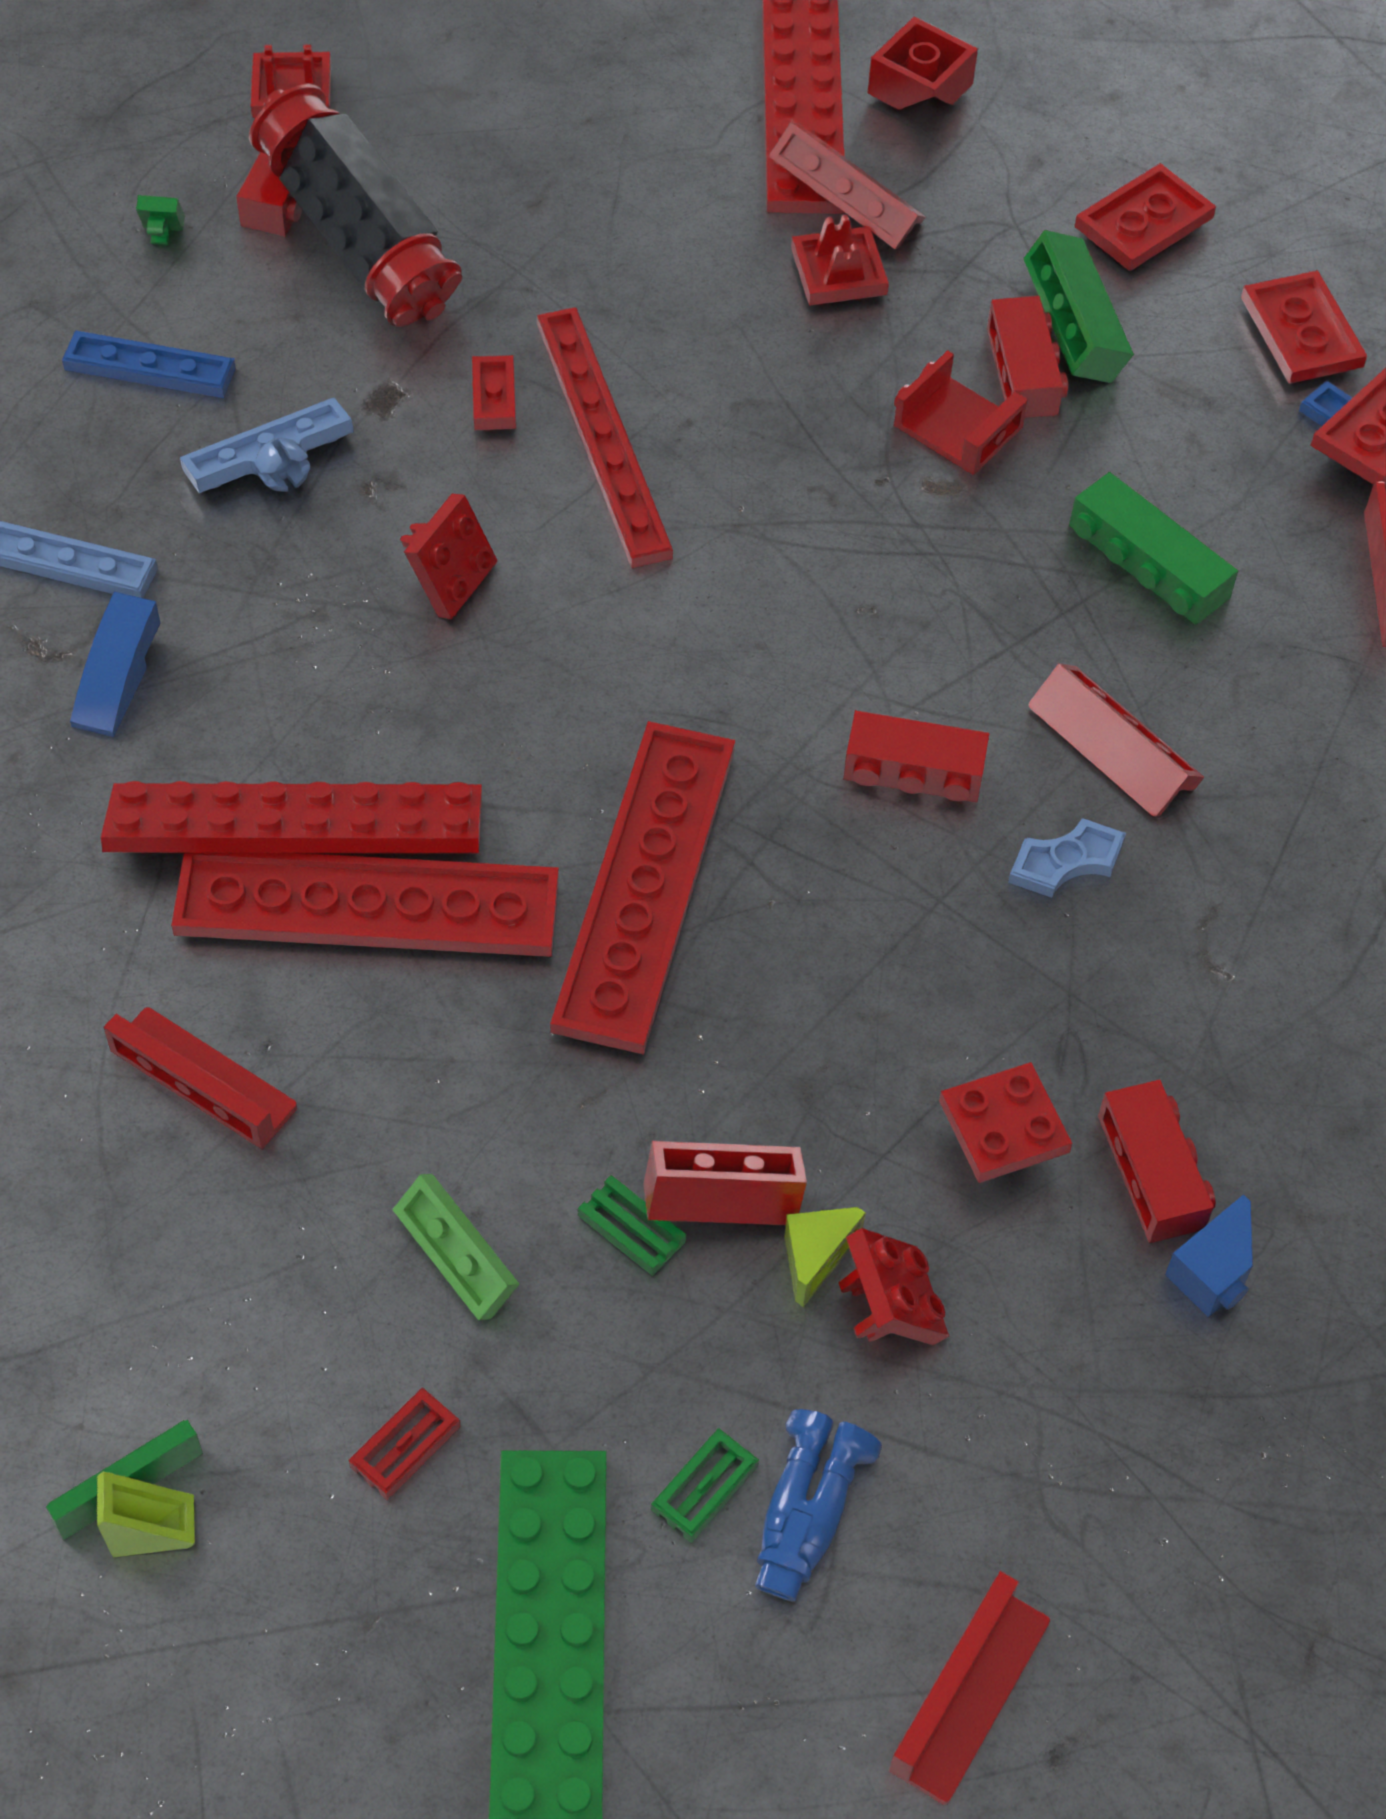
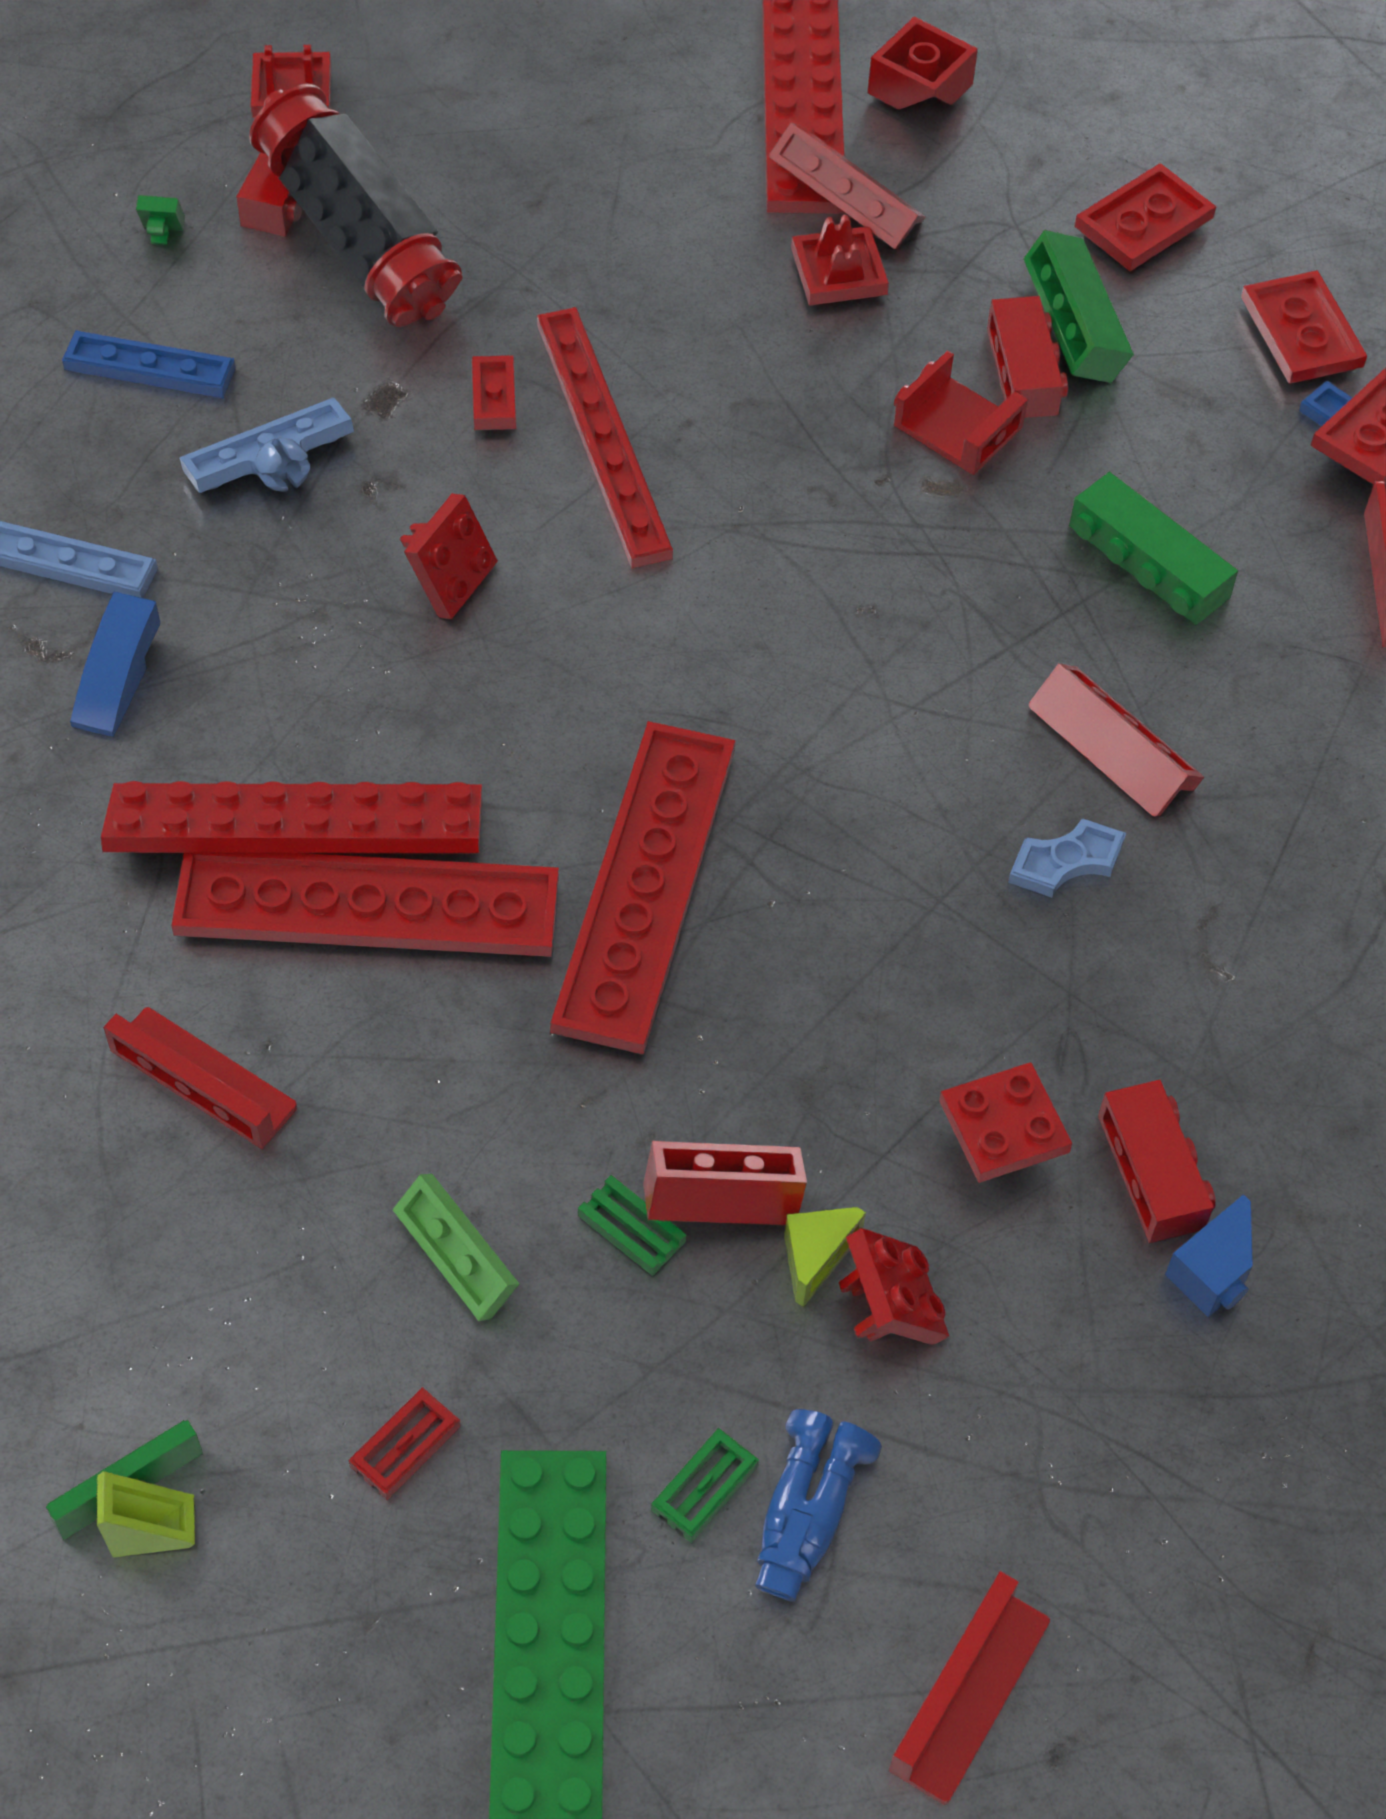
red brick [843,710,990,803] -> none

